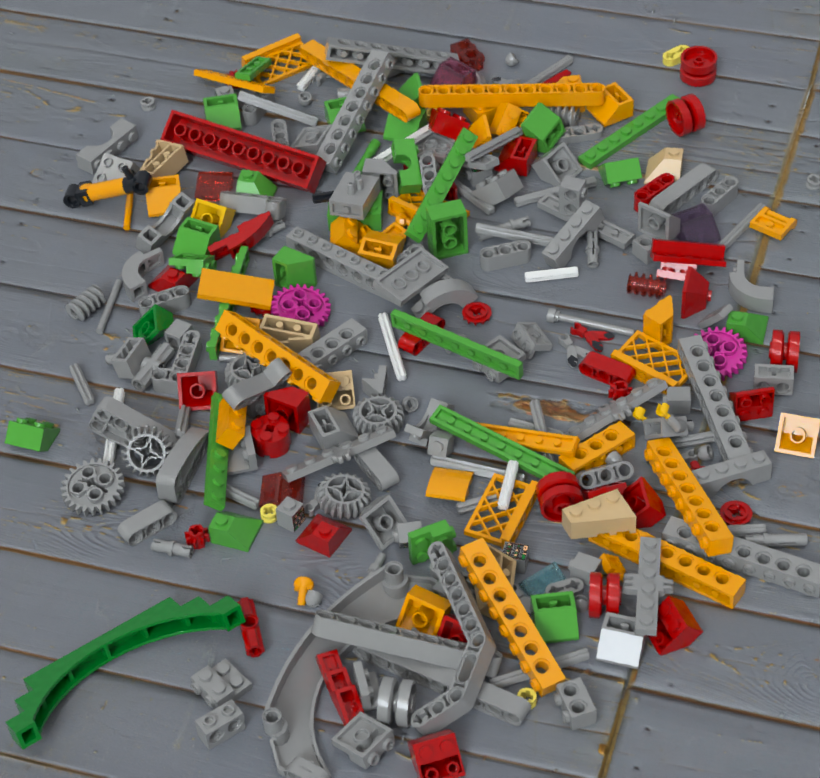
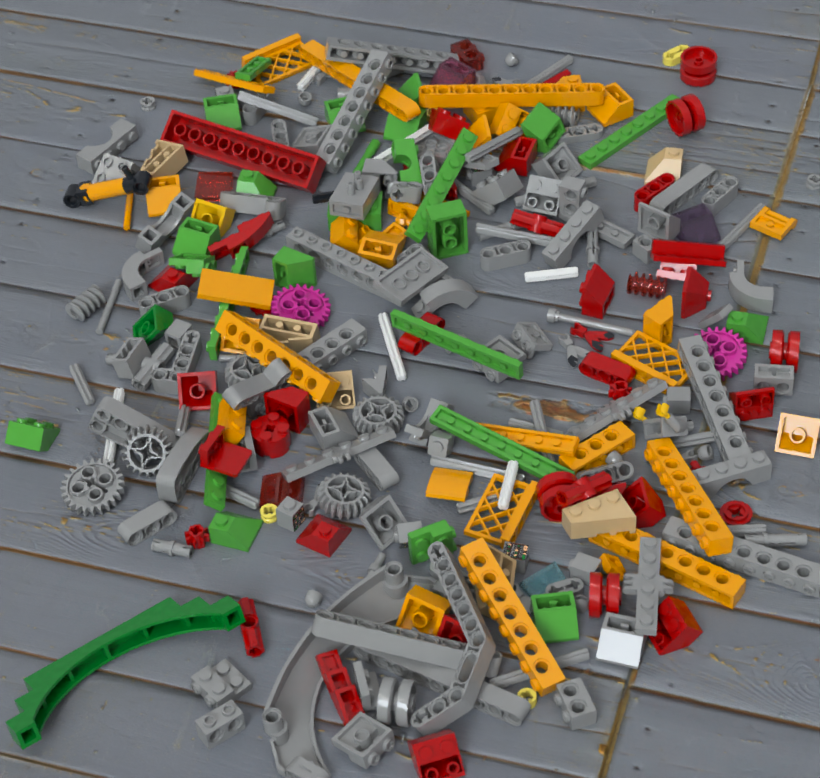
light orange plate [294,576,314,606] -> none
red gear [462,302,492,326] -> none
bright green slope [598,157,642,188] -> none
none -> red bracket [198,424,252,477]
none -> light grey piece [387,181,423,204]
none -> red piece [510,208,565,237]
none -> light grey slope [523,174,562,216]
none -> red piece [556,471,612,508]
none -> red slope [579,263,615,320]

